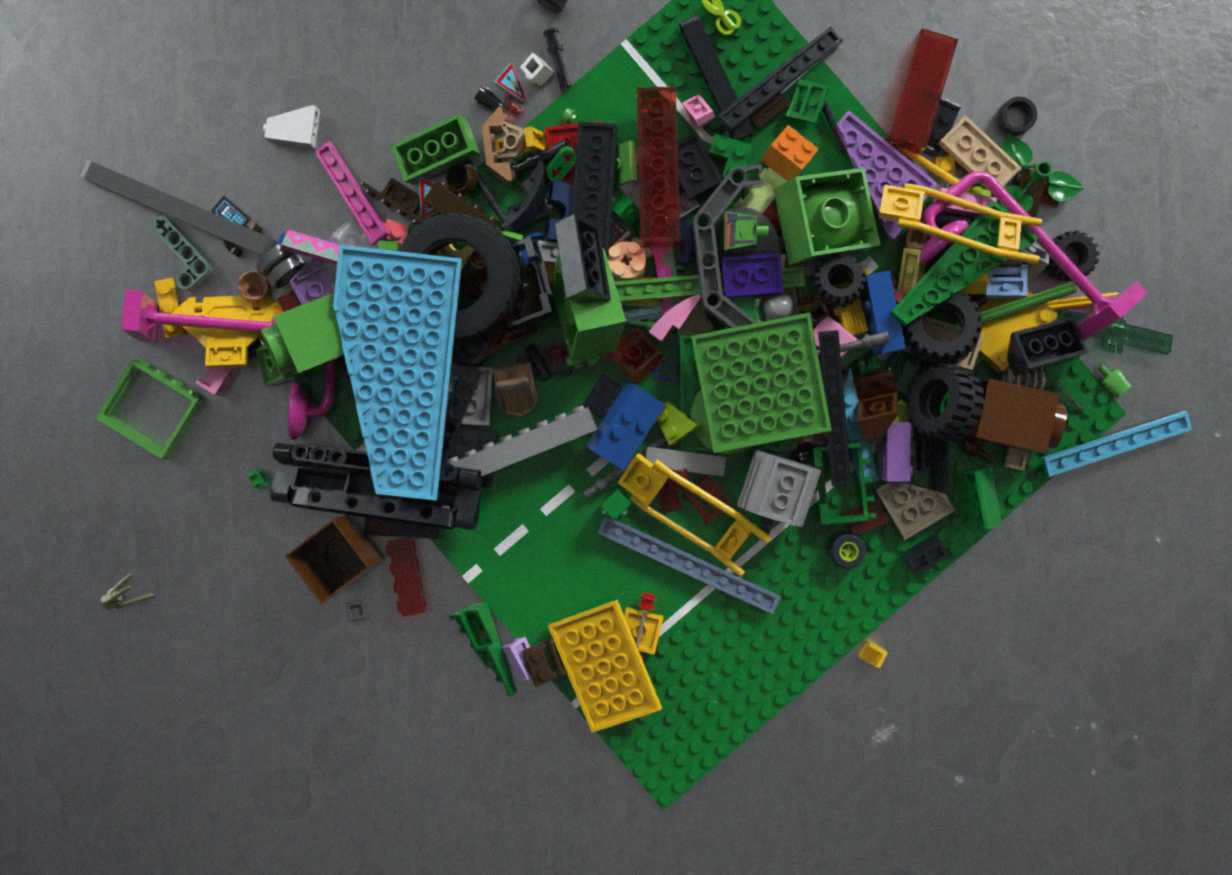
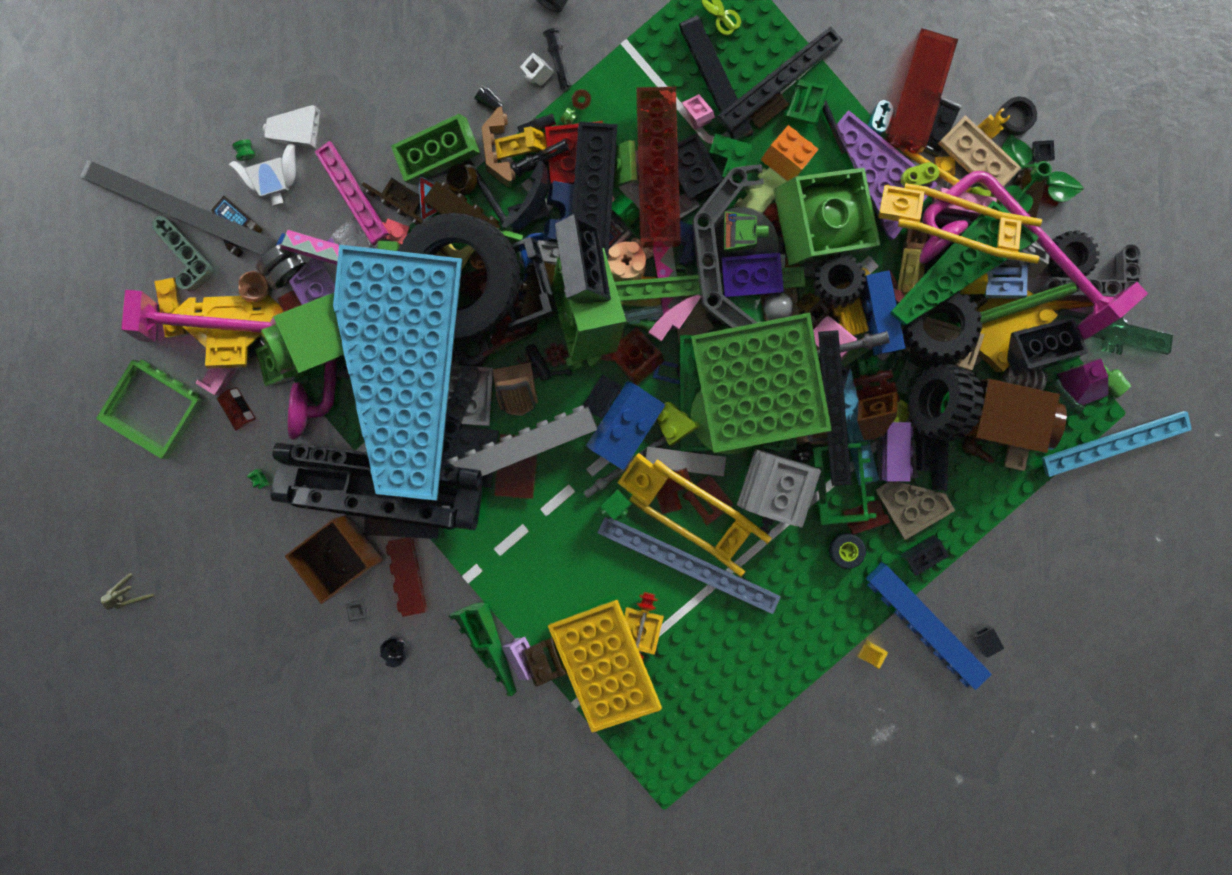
piece [494,63,527,103] -> none
tan piece [496,122,525,159] -> none
clear red arm [505,92,524,116] -> none
green beam [546,146,577,181] -> none
green slope [964,467,1003,530] -> none
none -> clear red slope [216,387,256,431]
none -> white torso [228,144,297,207]
none -> green wheel [232,139,256,161]
none -> black hair [380,636,409,668]
none -> clear red piece [495,434,537,499]
none -> black axle [517,113,556,133]
none -> clear red plate [572,89,591,109]
none -> blue brick [865,562,992,690]
none -> beam [868,100,893,136]
none -> lime plate [900,162,939,186]
none -> black panel [971,626,1004,658]
none -> yellow plate [977,108,1010,139]
none -> black plate [1032,140,1055,162]
none -> dark grey beam [1040,244,1142,302]
none -> magenta slope [1057,359,1108,410]

